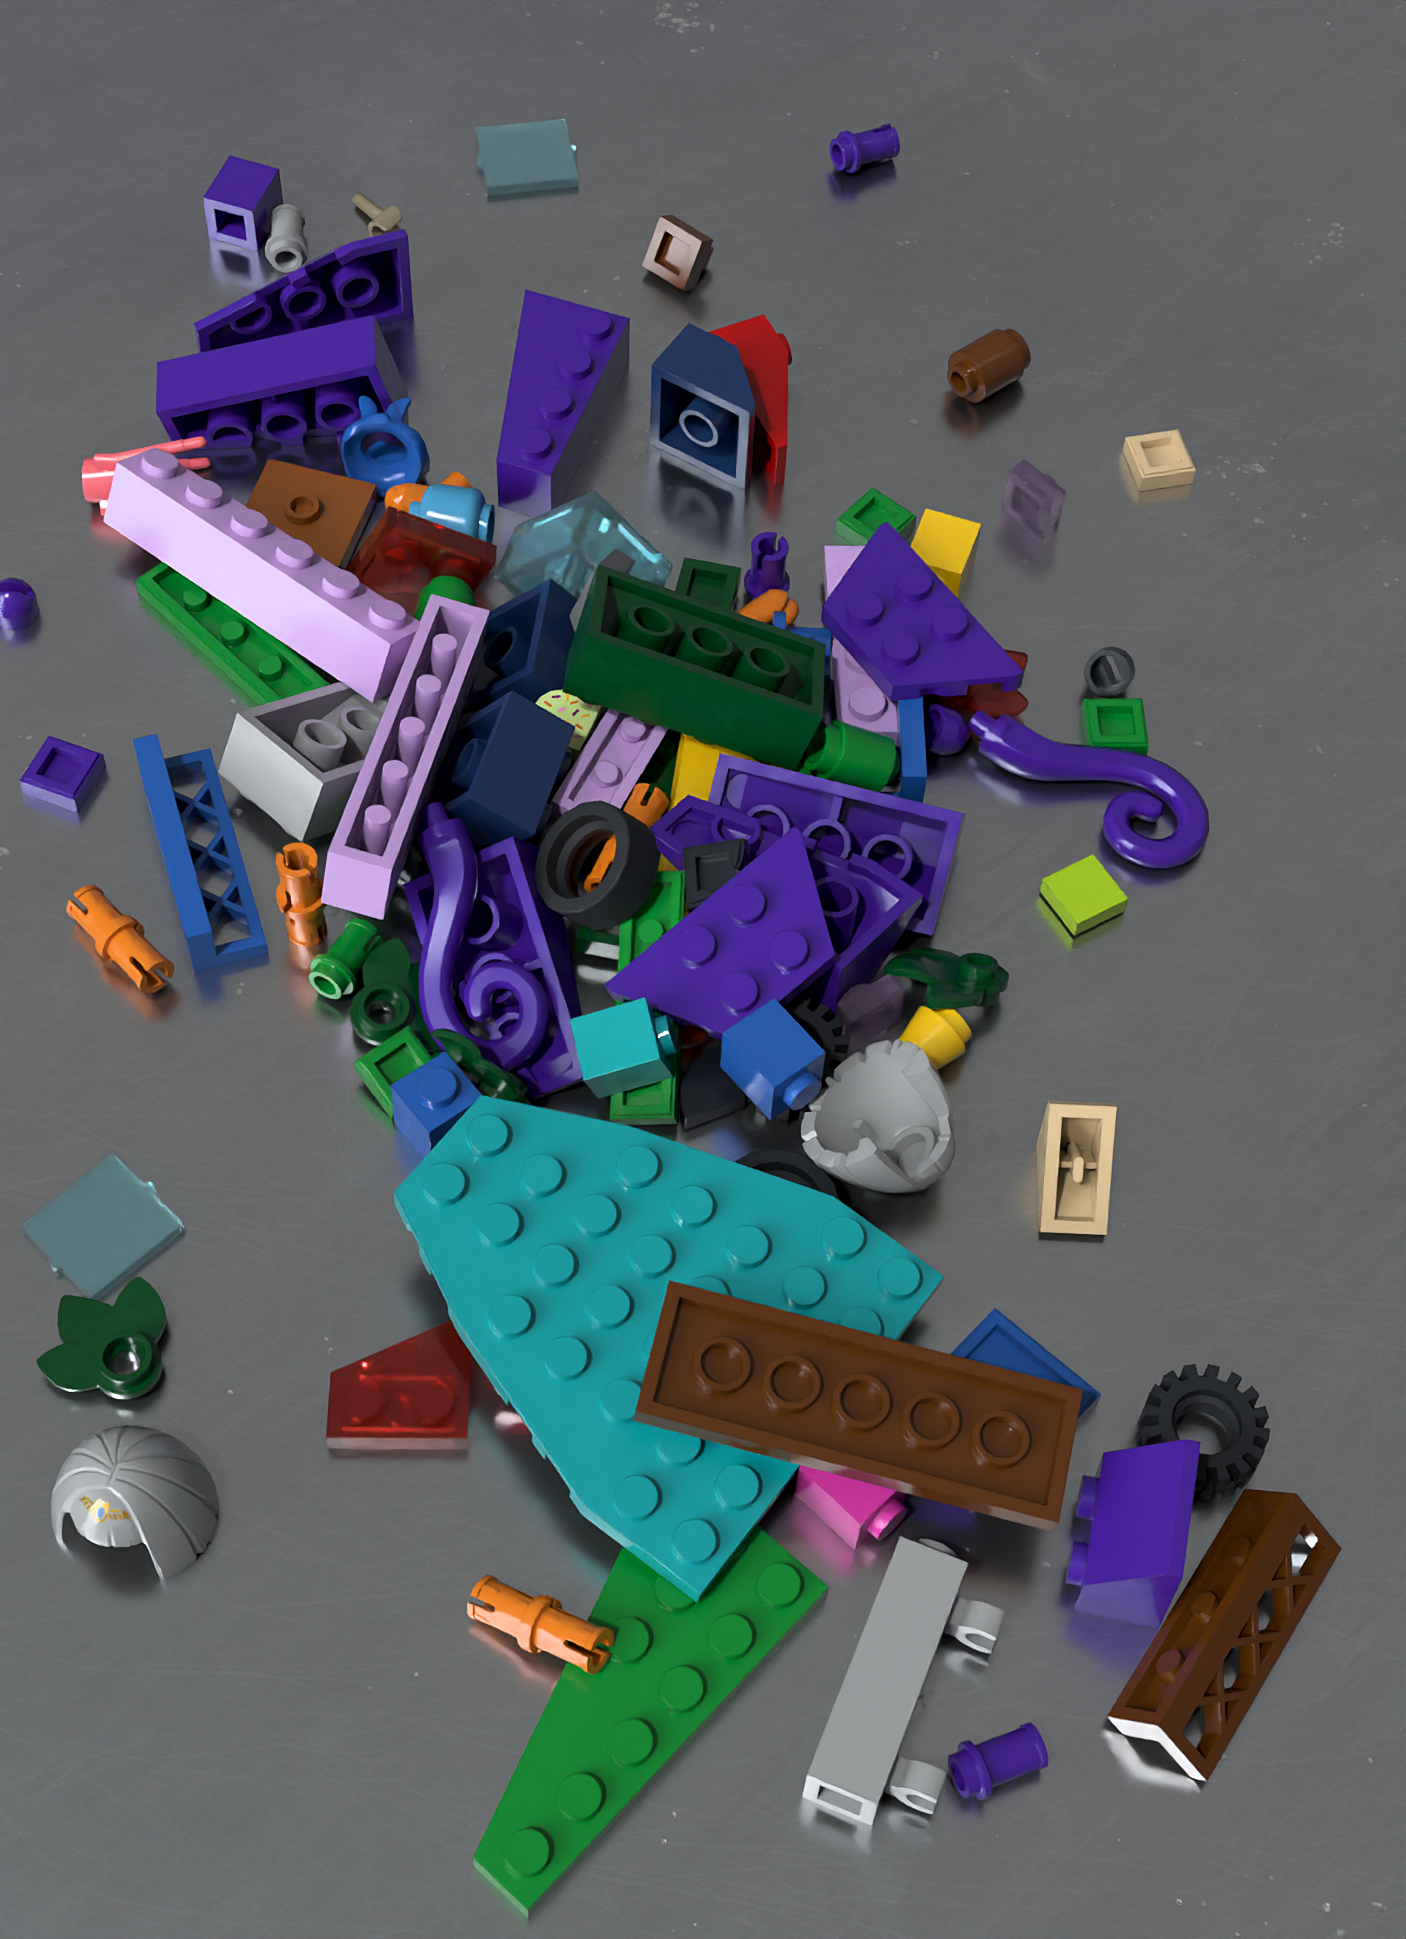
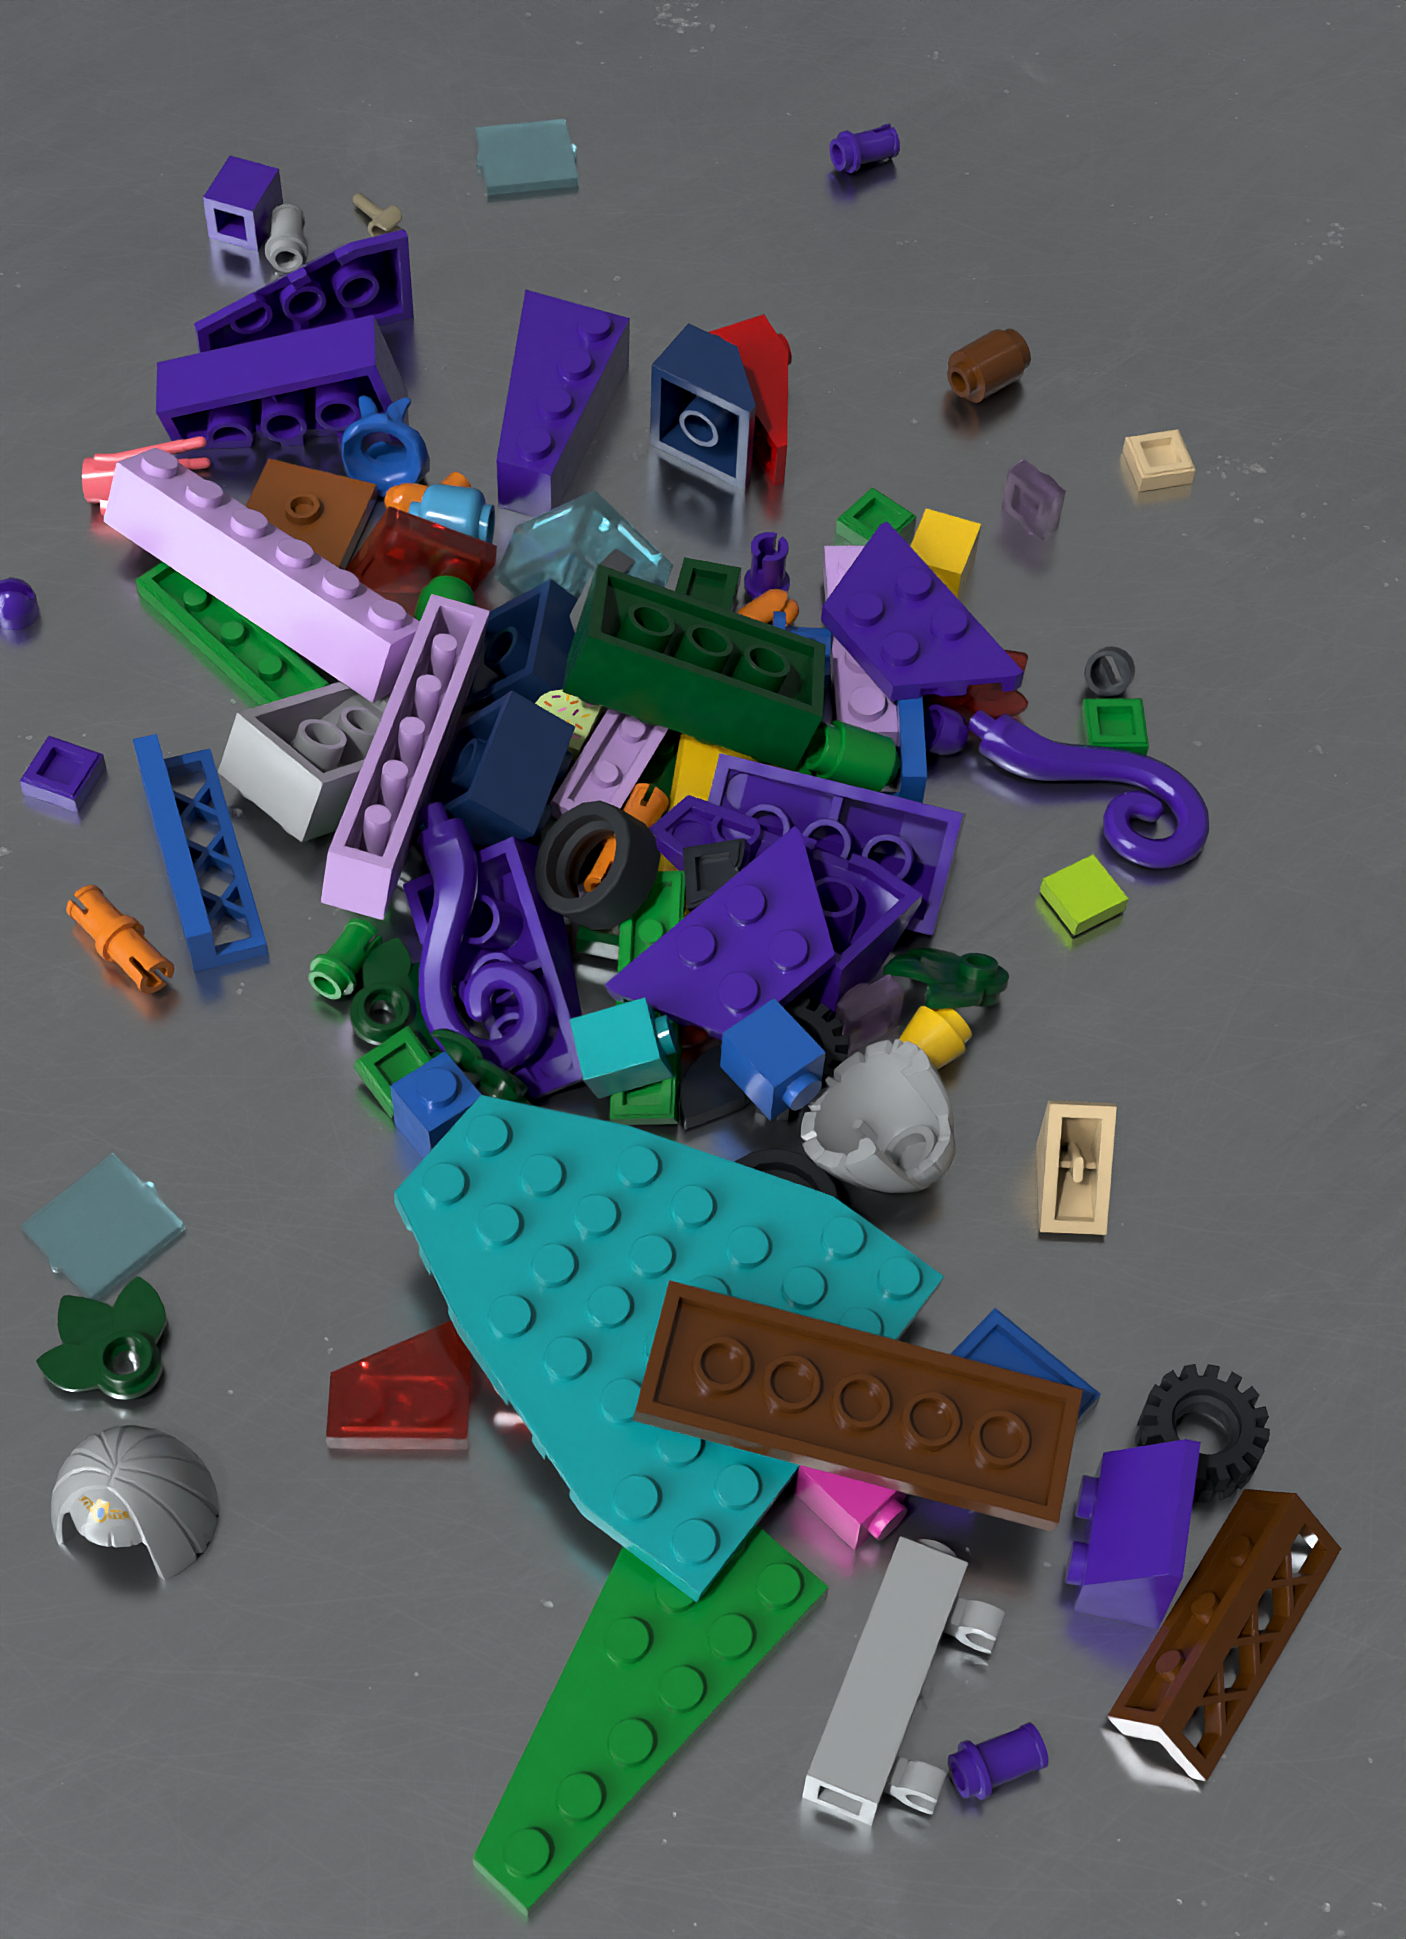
orange pin [275,842,328,948] -> none
orange pin [467,1575,614,1675] -> none
tile [642,215,714,291] -> none

